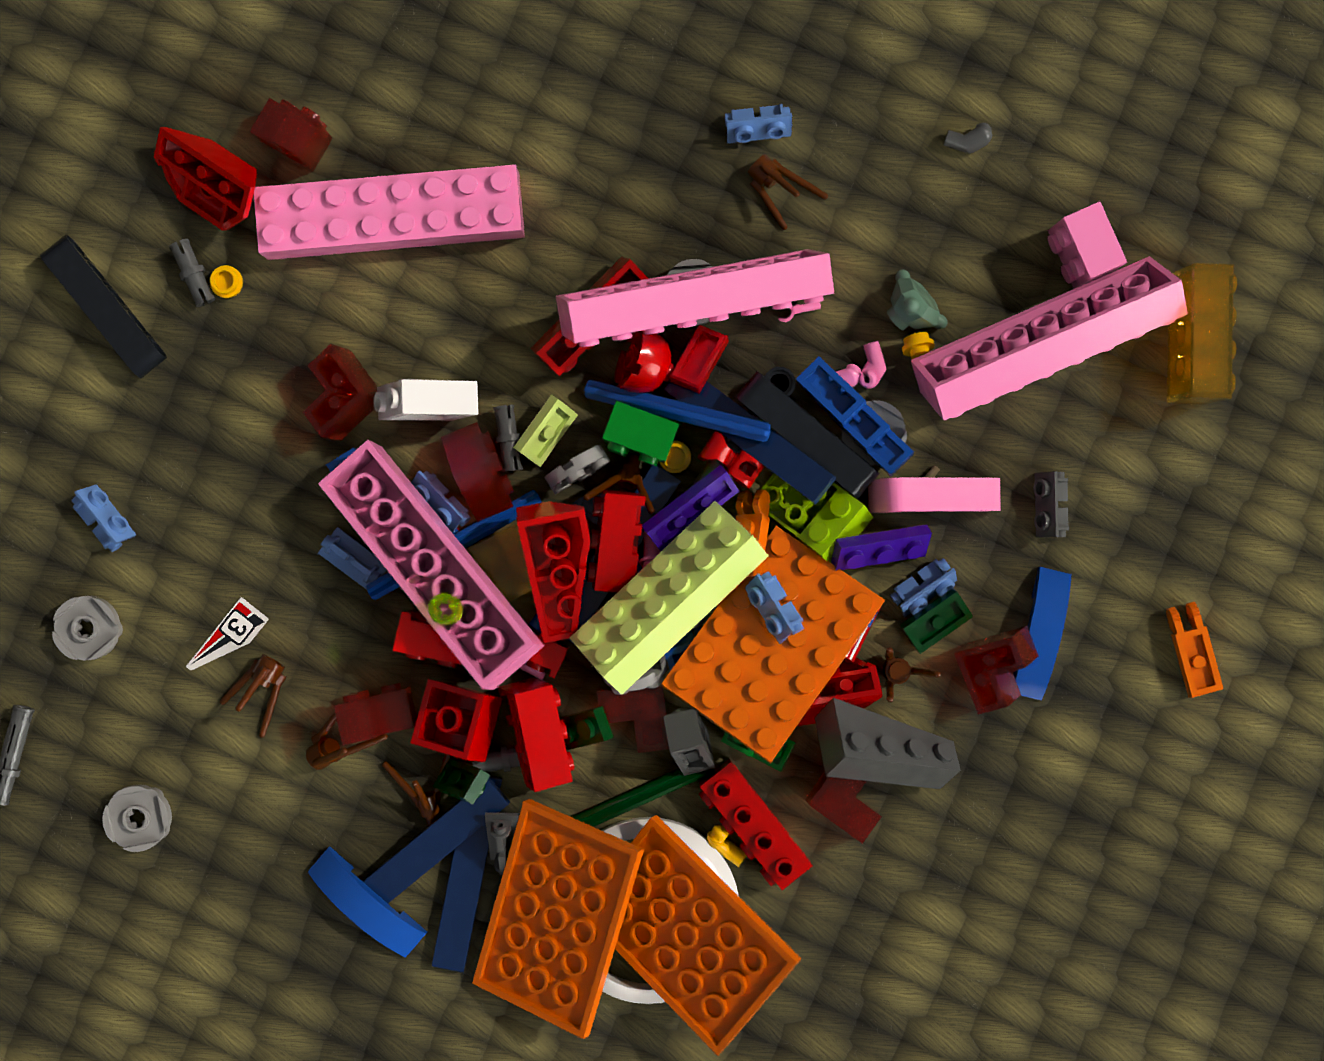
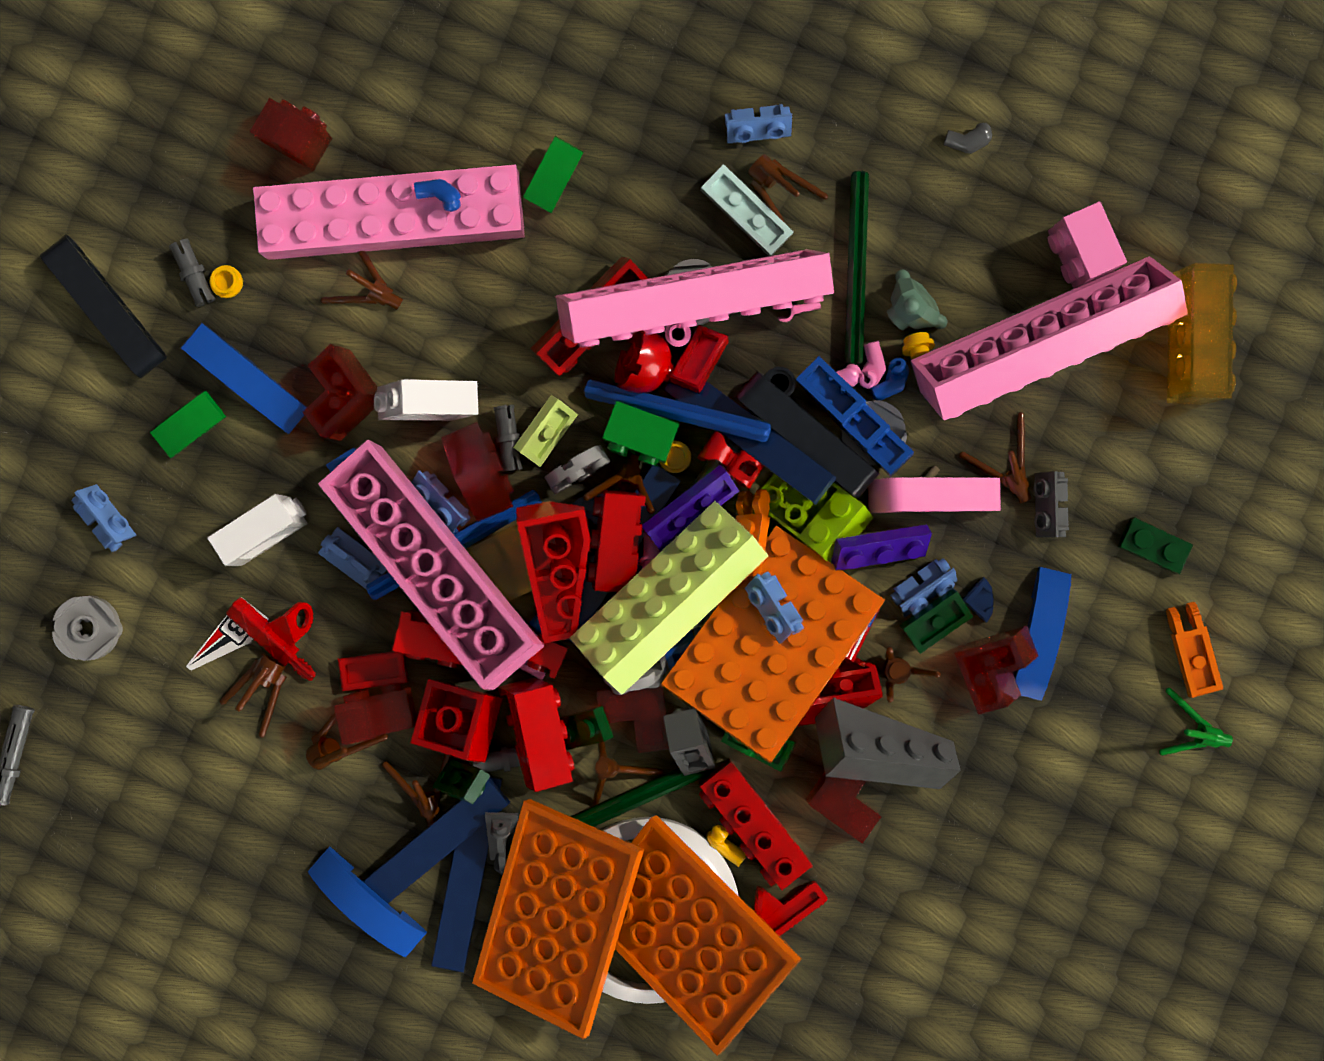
light grey plate [102,784,172,852] -> none
red wedge [154,127,257,231] -> none
clear neon green bush [428,593,463,625] -> none
none -> green slope [150,391,227,459]
none -> blue slope [181,322,309,434]
none -> white window [208,494,308,566]
none -> red piece [226,597,316,681]
none -> reddish brown plant [321,251,403,310]
none -> red tile [338,651,408,691]
none -> blue arm [414,179,461,212]
none -> green slope [523,136,584,213]
none -> reddish brown plant [592,742,663,806]
none -> bright pink pin [665,324,691,347]
none -> light aqua plate [701,164,794,256]
none -> red piece [753,881,828,937]
none -> dark green axle [845,171,869,365]
none -> blue arm [870,358,909,401]
none -> reddish brown plant [959,412,1032,503]
none -> dark blue tile [962,577,994,623]
none -> dark green plate [1117,517,1193,574]
none -> green plant [1159,687,1233,756]

